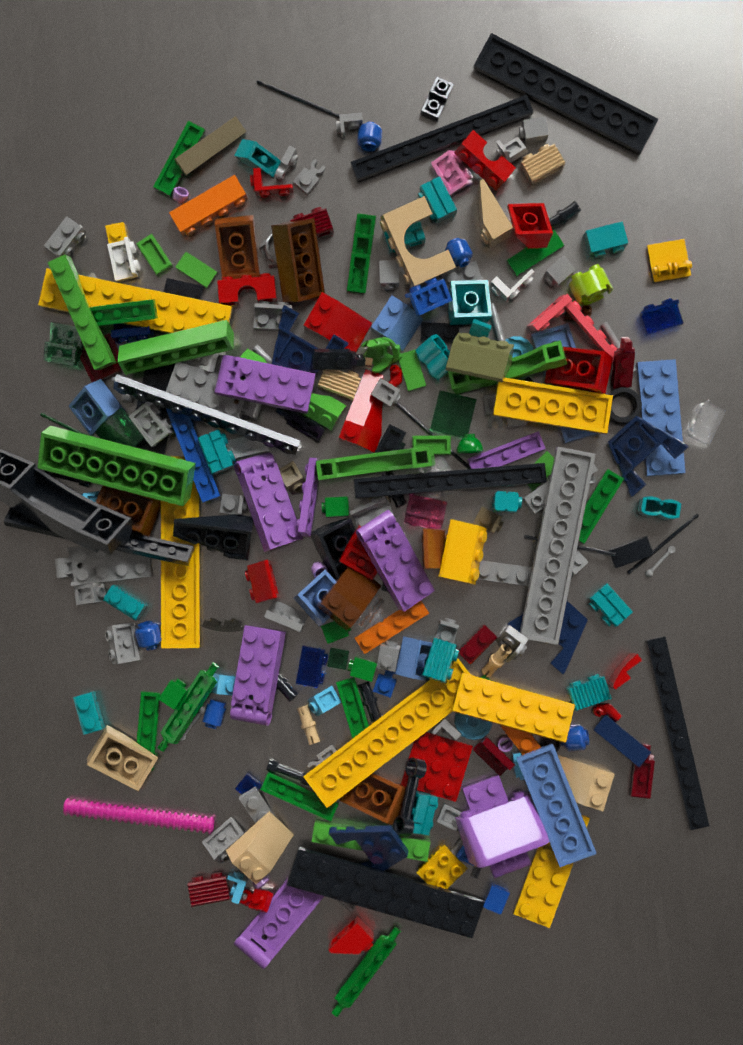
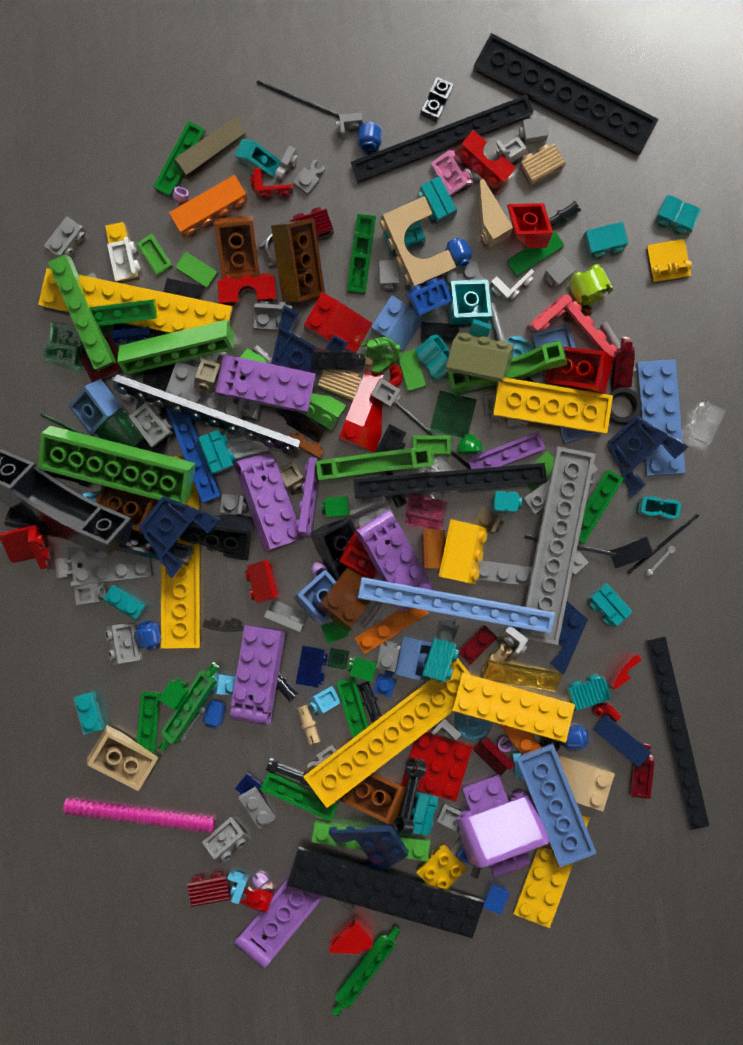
tan slope [226,811,294,884] -> none
clear blue bracket [639,298,684,336] -> none
none -> red bracket [0,525,51,570]
none -> dark blue wing [139,496,221,578]
none -> dark tan bracket [194,359,220,393]
none -> dark orange plate [289,432,324,460]
none -> light blue plate [358,577,555,633]
none -> clear yellow tile [482,660,562,692]
none -> teal brick [656,194,702,234]

